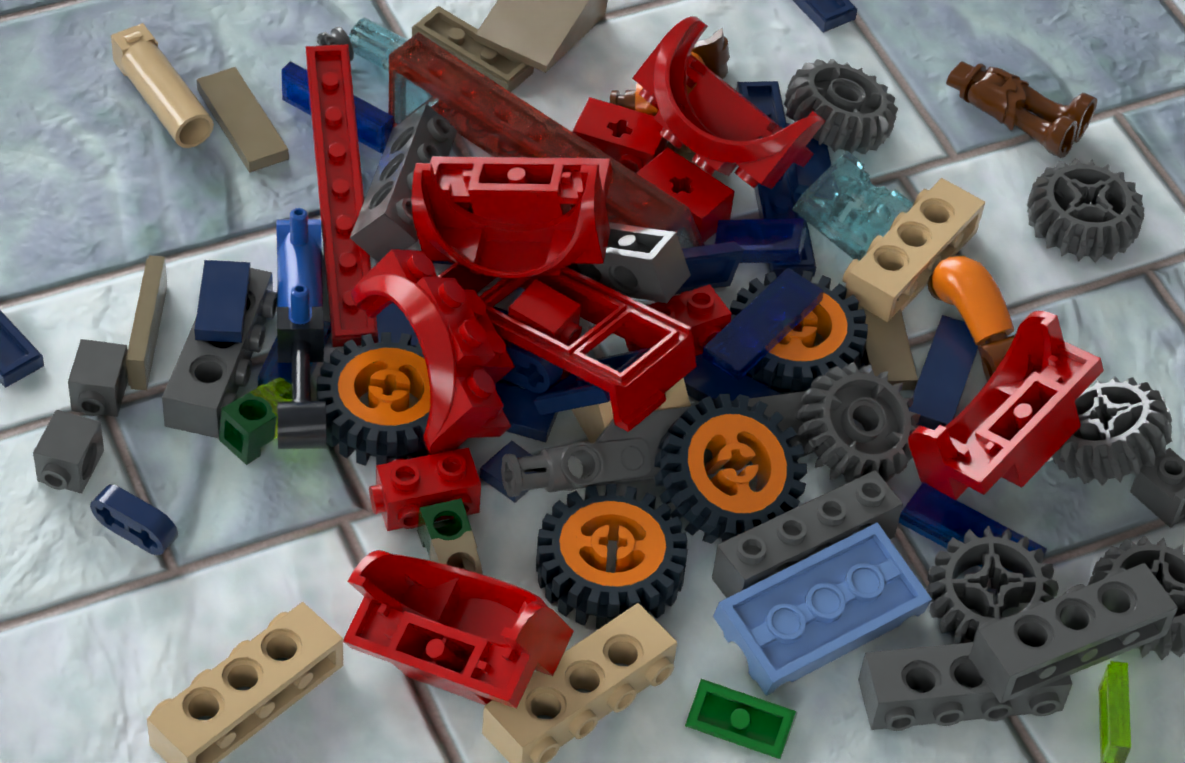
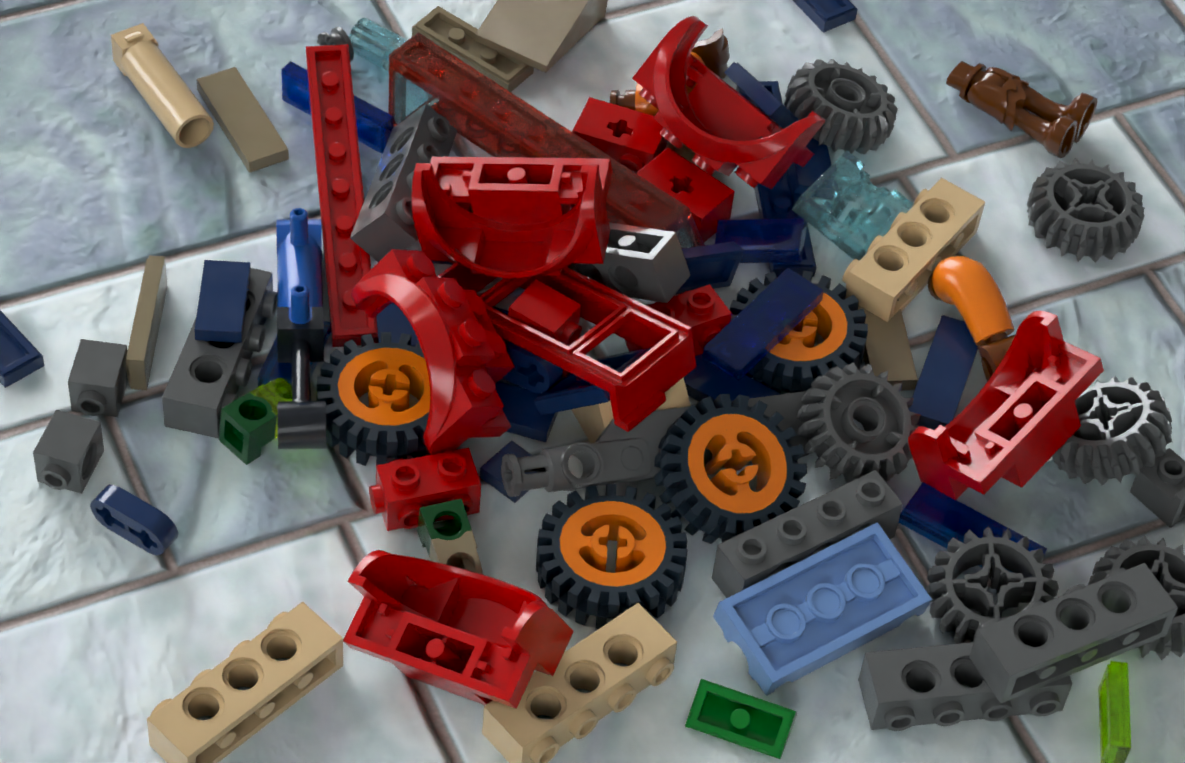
none -> dark blue tile [724,62,799,129]

